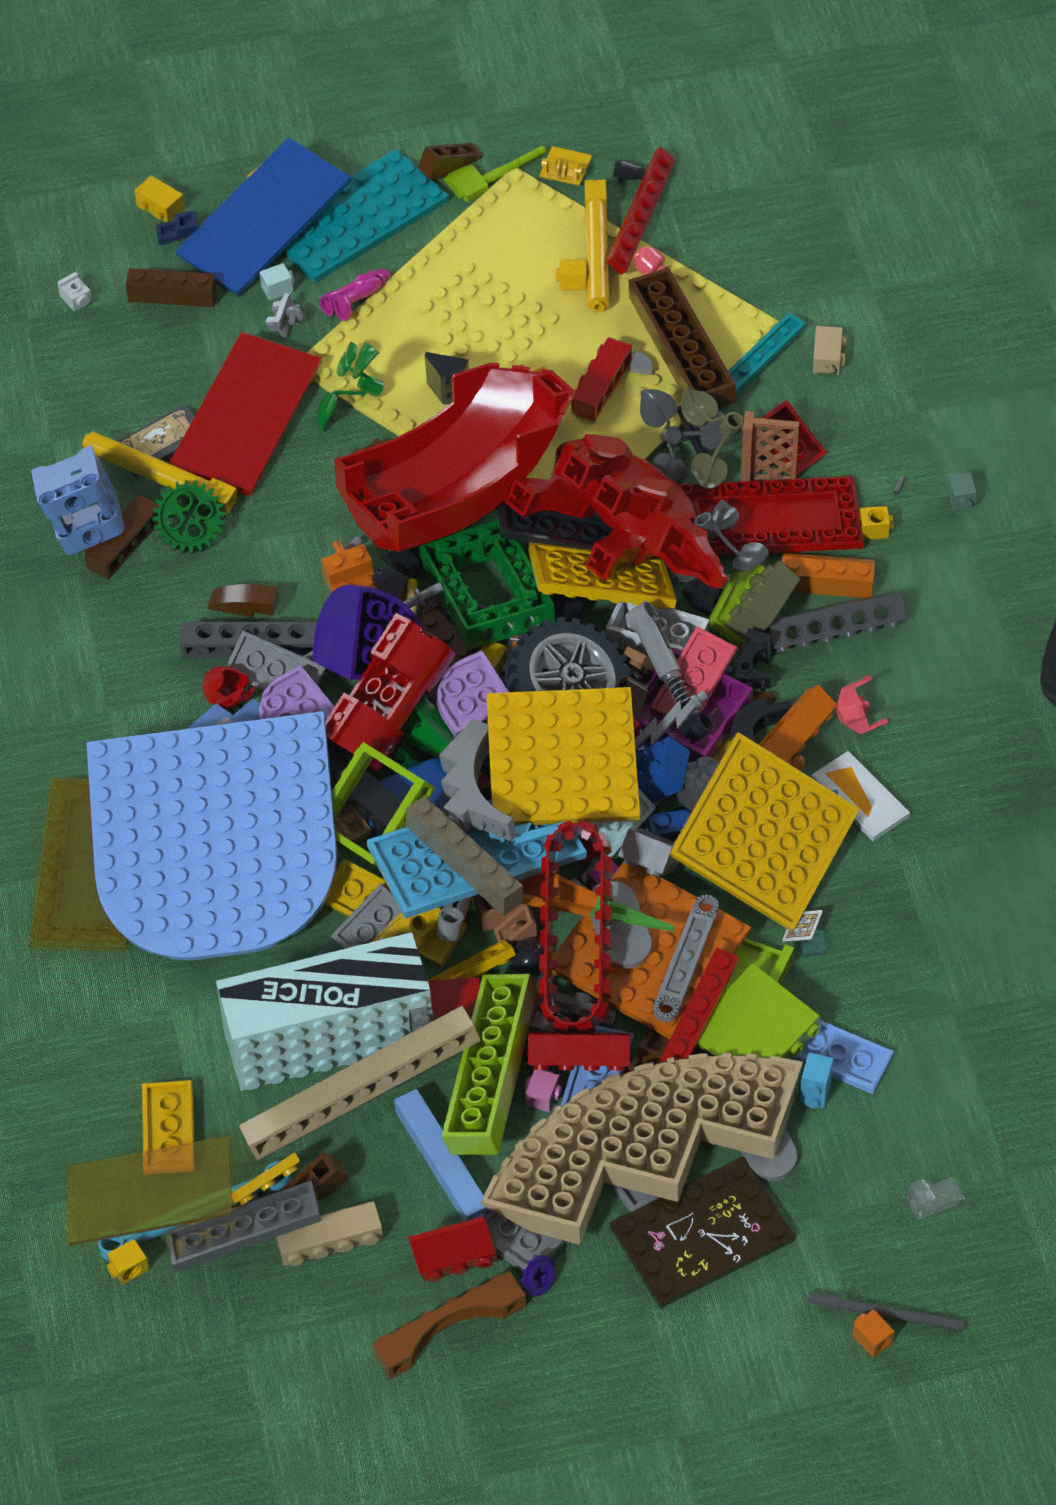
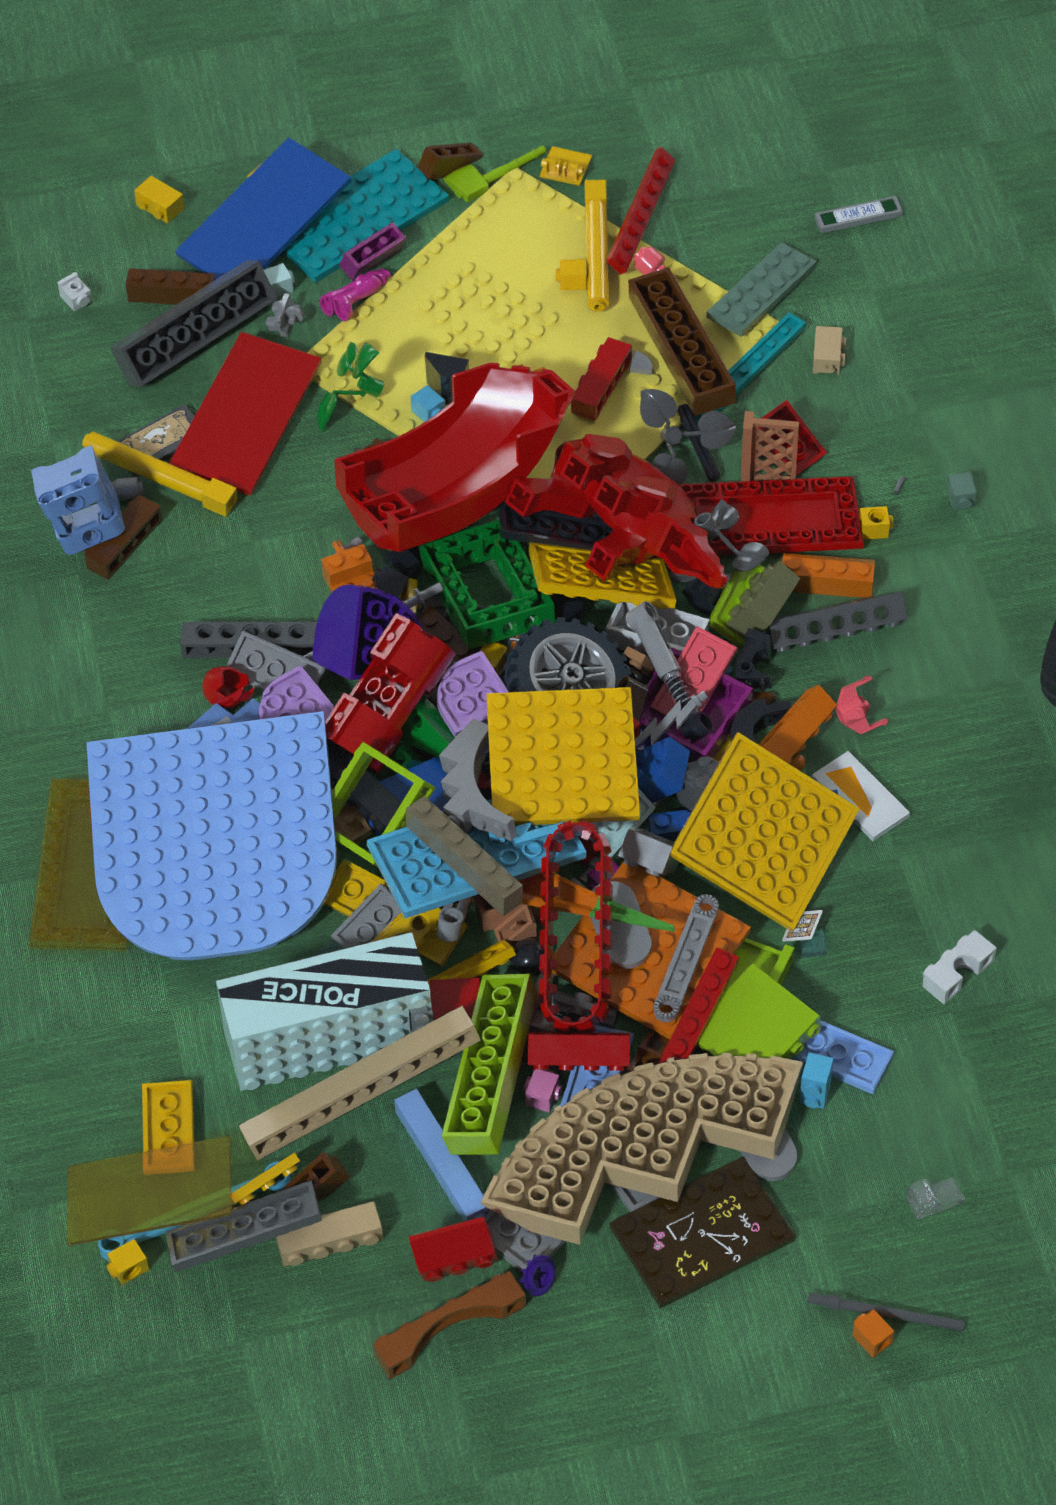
green gear [152,480,226,554] -> none
dark blue slope [156,210,198,245] -> none
reddish brown slope [208,584,280,617] -> none
black cone [613,159,644,180] -> none
olive plant [681,387,777,489] -> none
none -> dark grey brick [109,260,277,387]
none -> light grey brick [111,477,145,501]
none -> magenta brick [339,222,406,281]
none -> medium azure brick [411,385,445,422]
none -> sand green plate [706,242,817,337]
none -> tile [814,196,903,233]
none -> white arch [922,930,997,1004]

